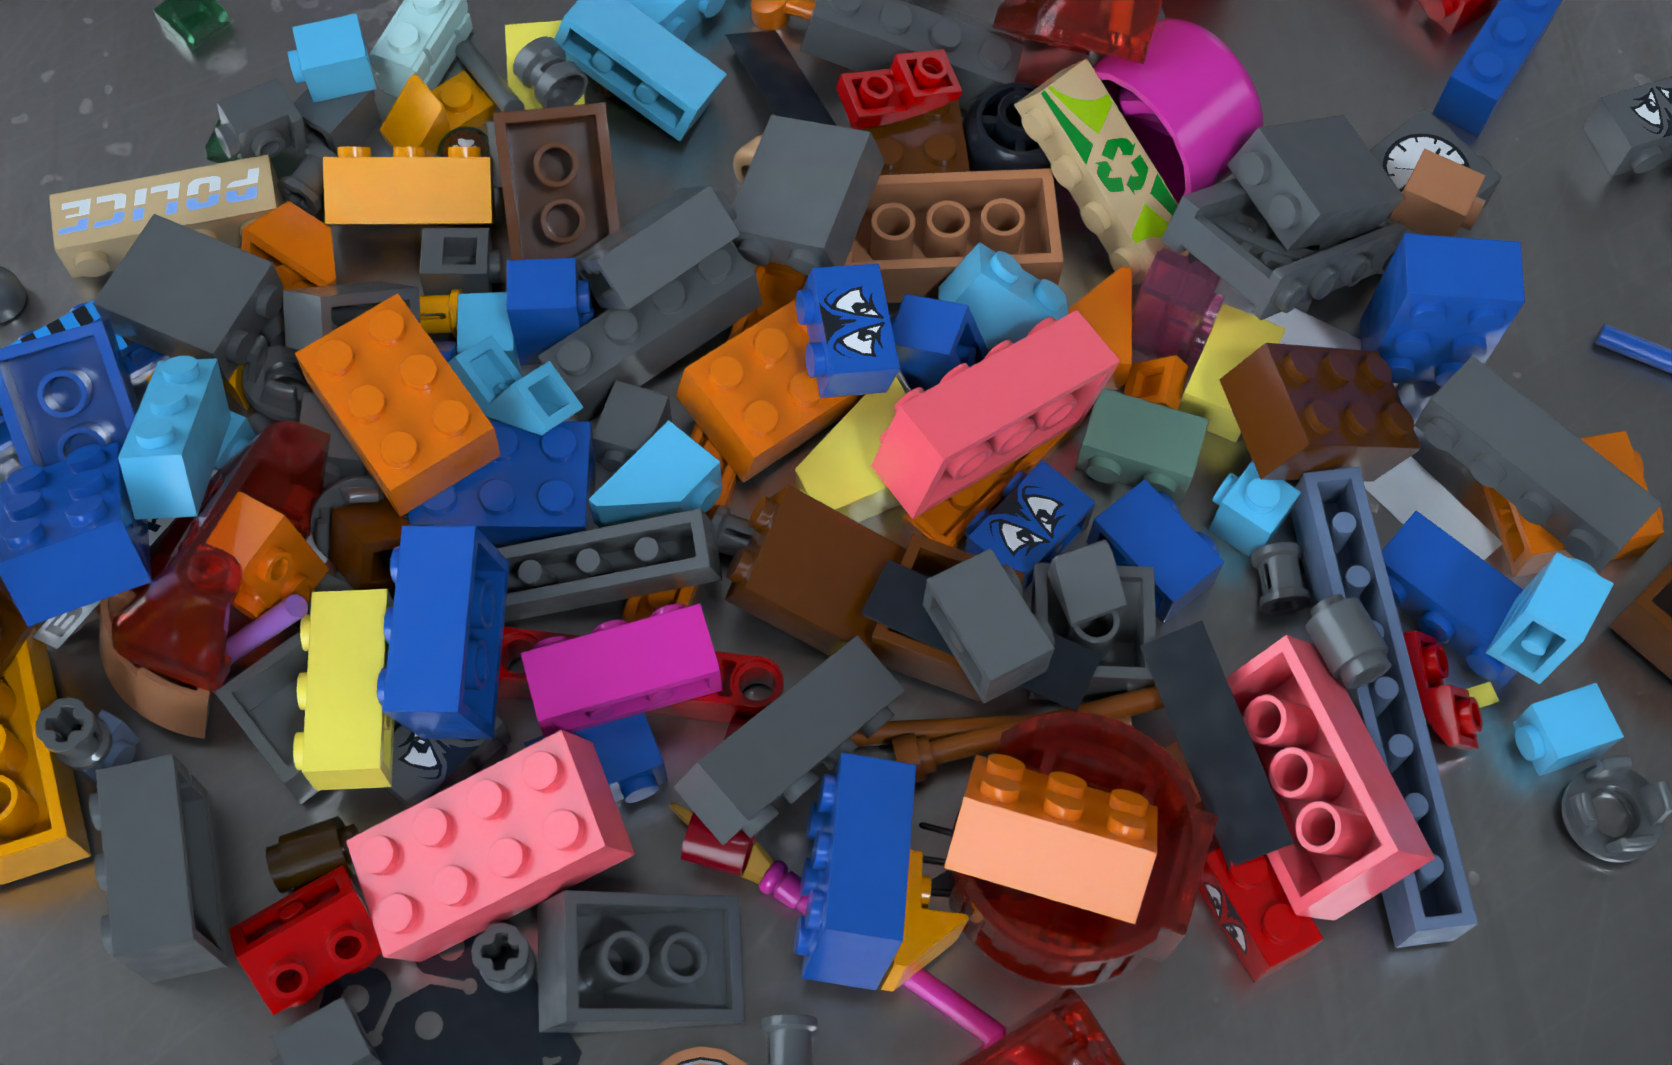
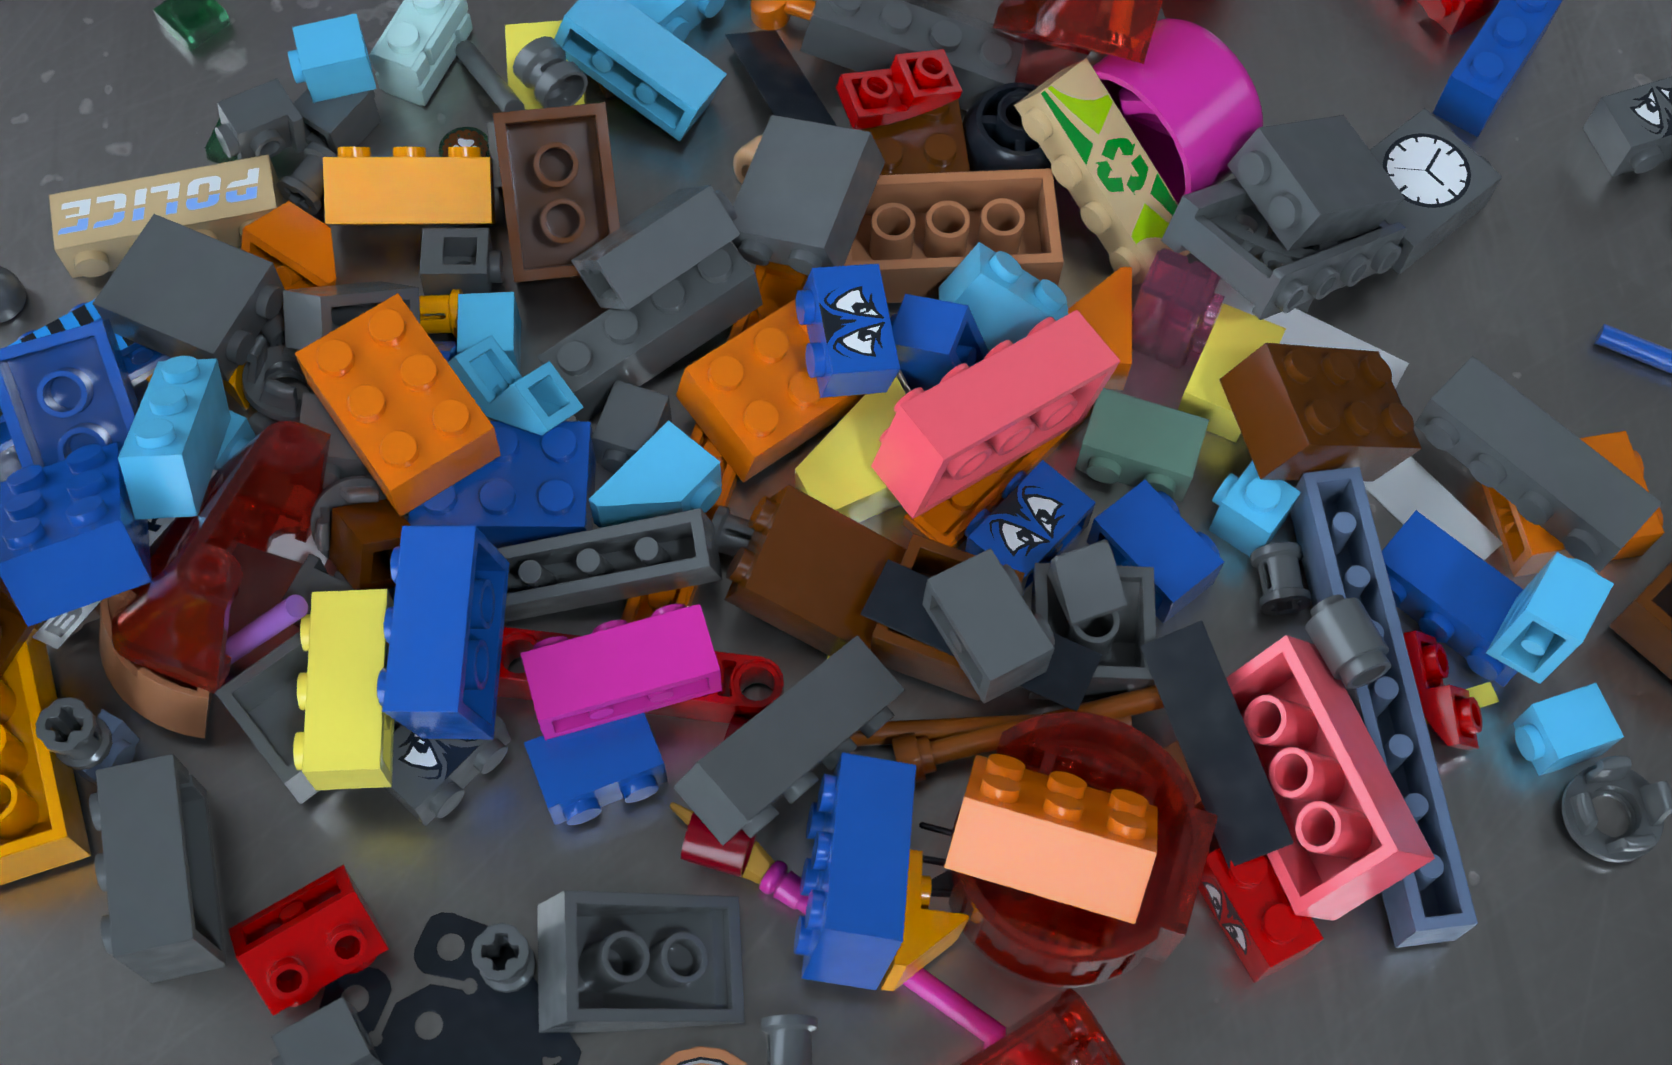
orange brick [192,491,329,620] -> none
dark brown brick [266,816,359,894] -> none
coral brick [346,730,635,962] -> none
light orange slope [379,70,496,157] -> none
blue brick [507,258,595,365] -> none
orange plate [1124,355,1189,410] -> none
blue brick [1360,233,1525,386] -> none
nougat brick [1389,148,1486,237] -> none

